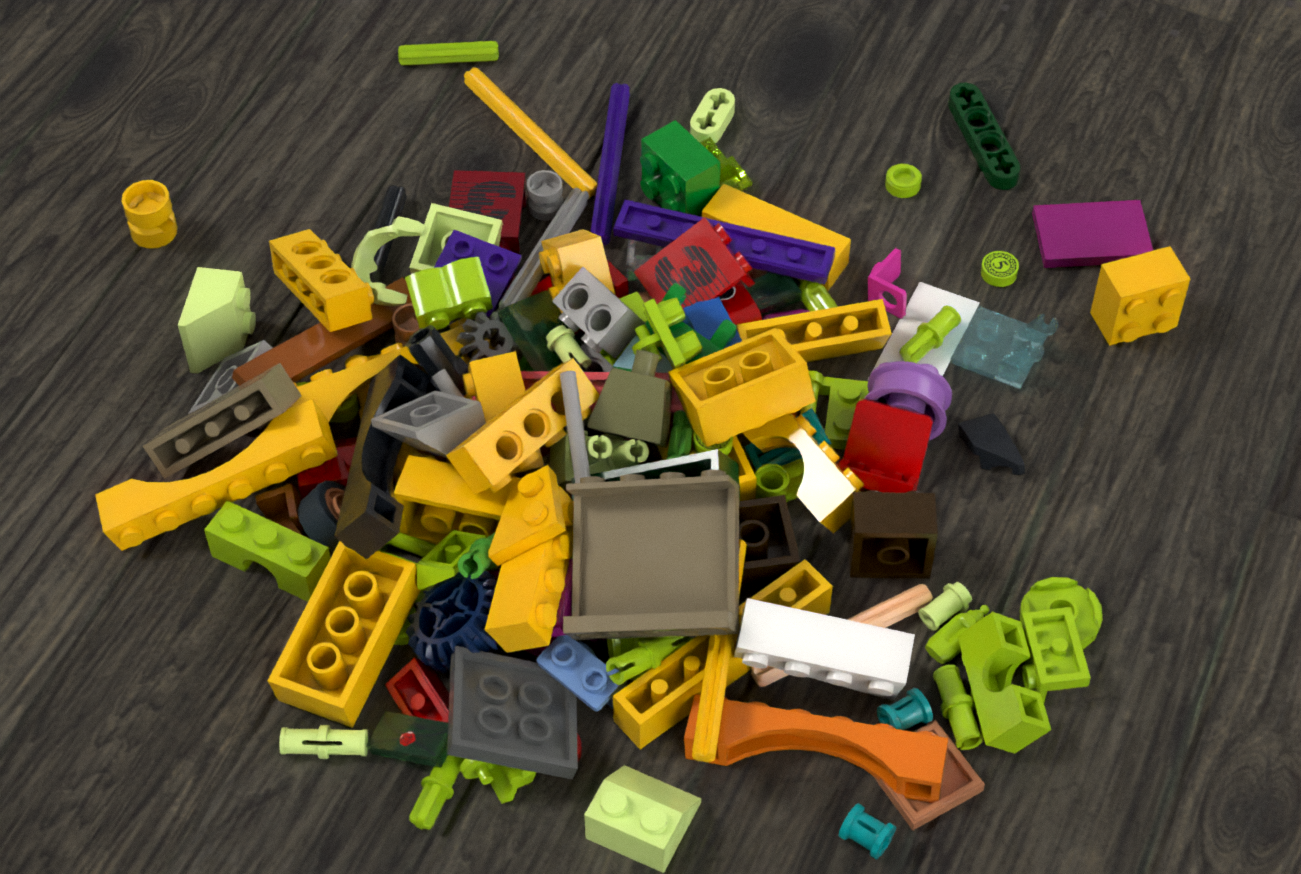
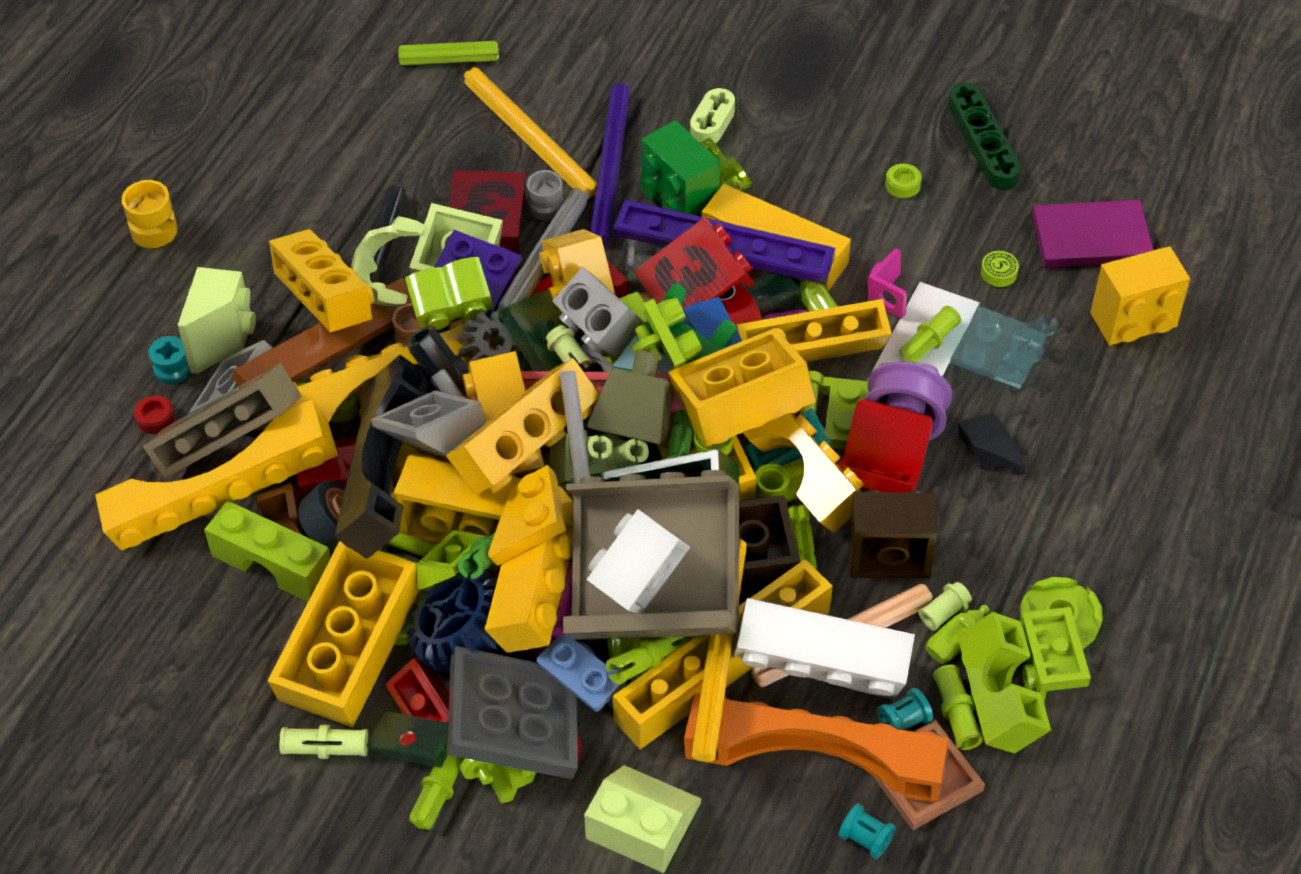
none -> red tile [134,396,175,434]
none -> teal wheel [148,336,190,384]
none -> white brick [586,509,691,614]
none -> lime axle [788,505,817,569]

